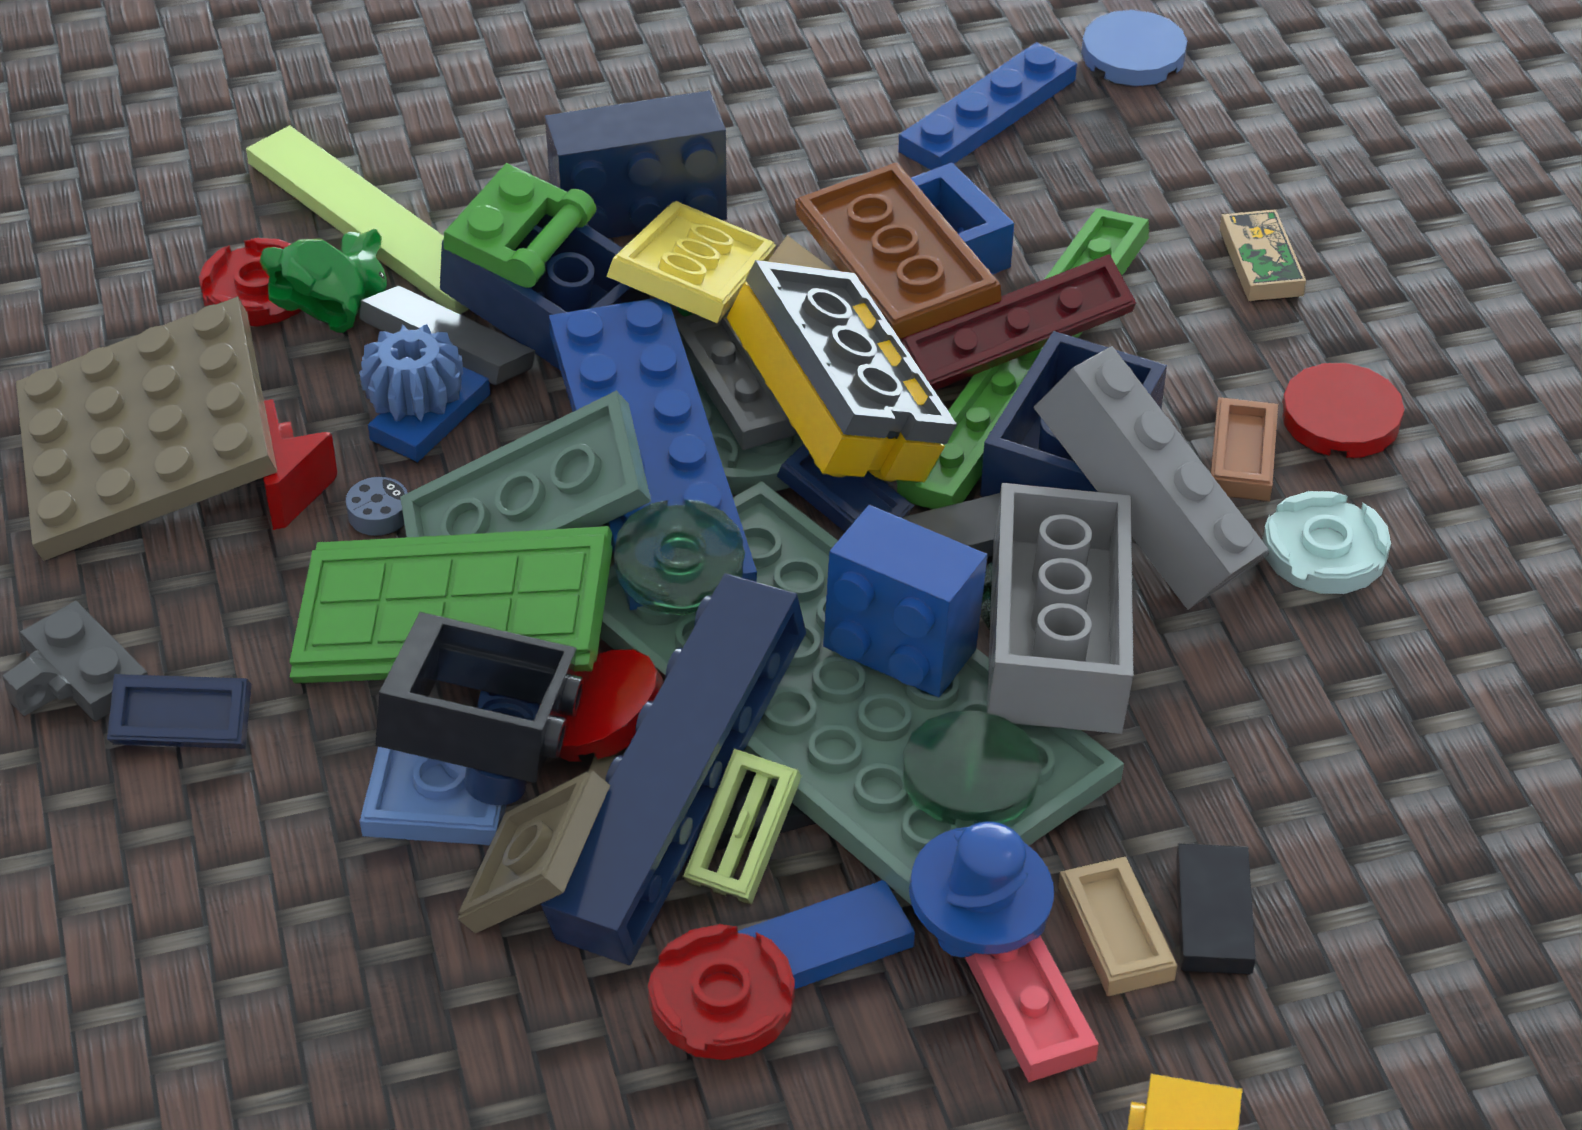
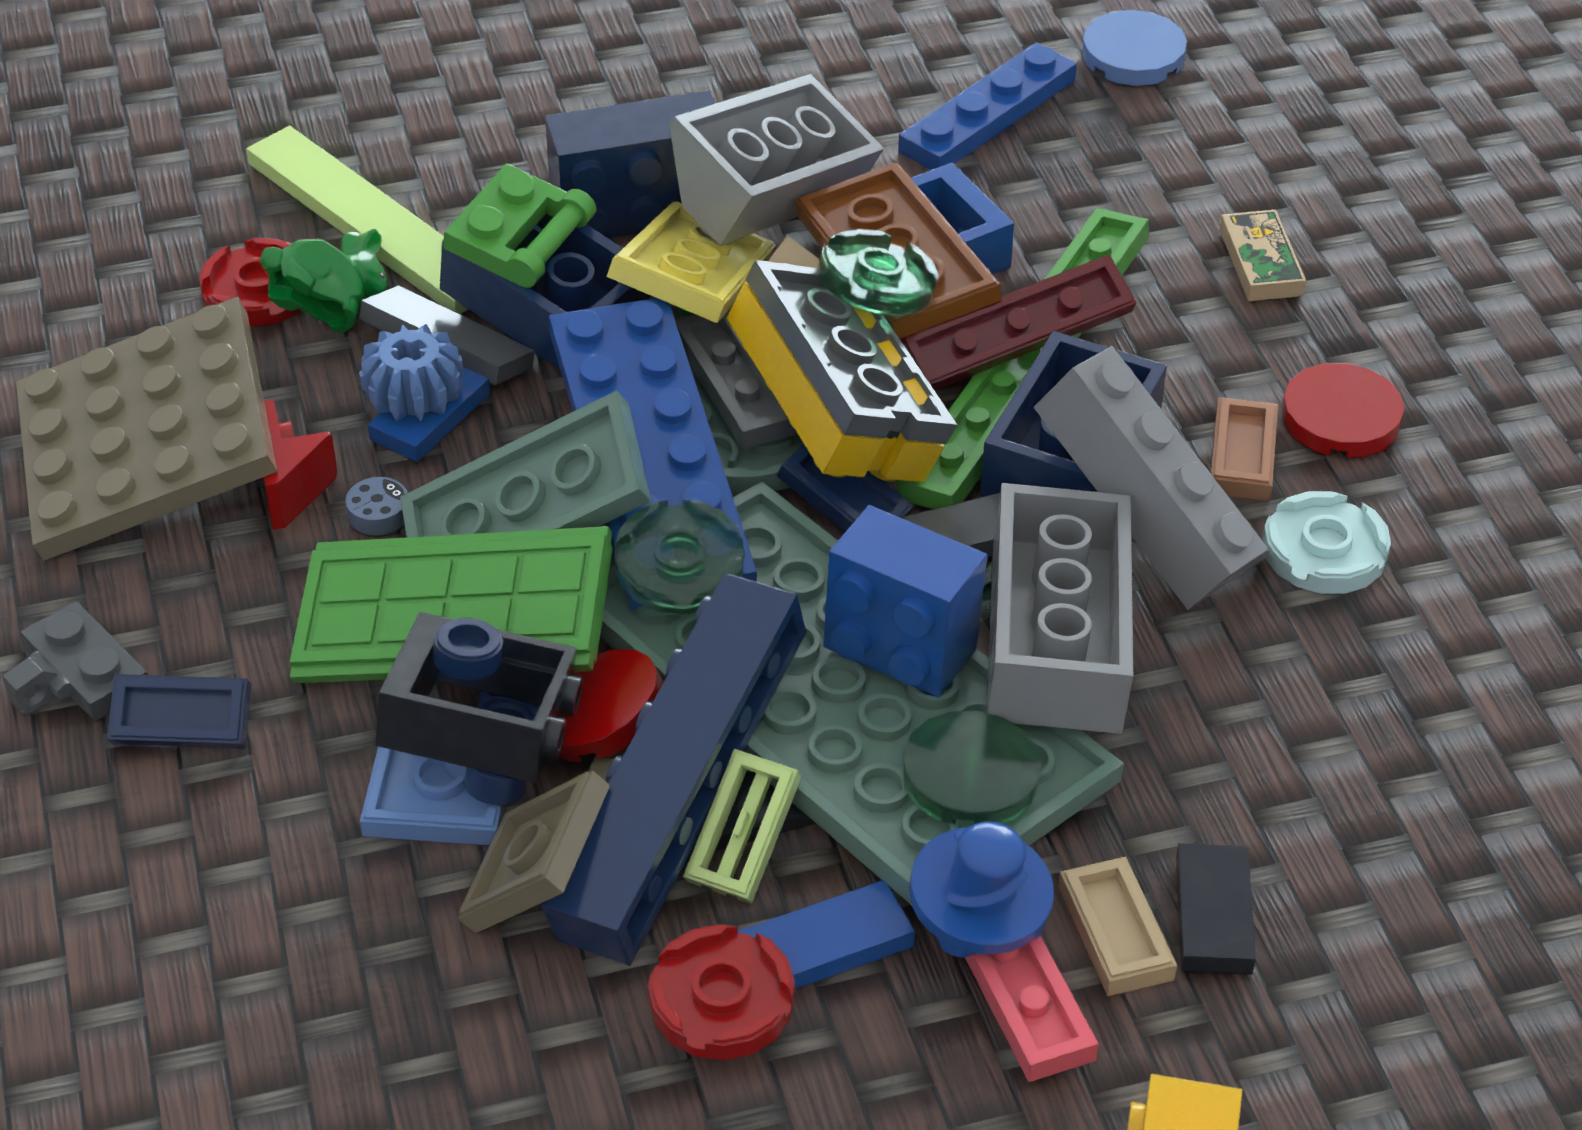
none -> dark blue tile [432,618,503,680]
none -> light grey slope [669,74,884,246]
none -> clear green tile [817,229,939,316]

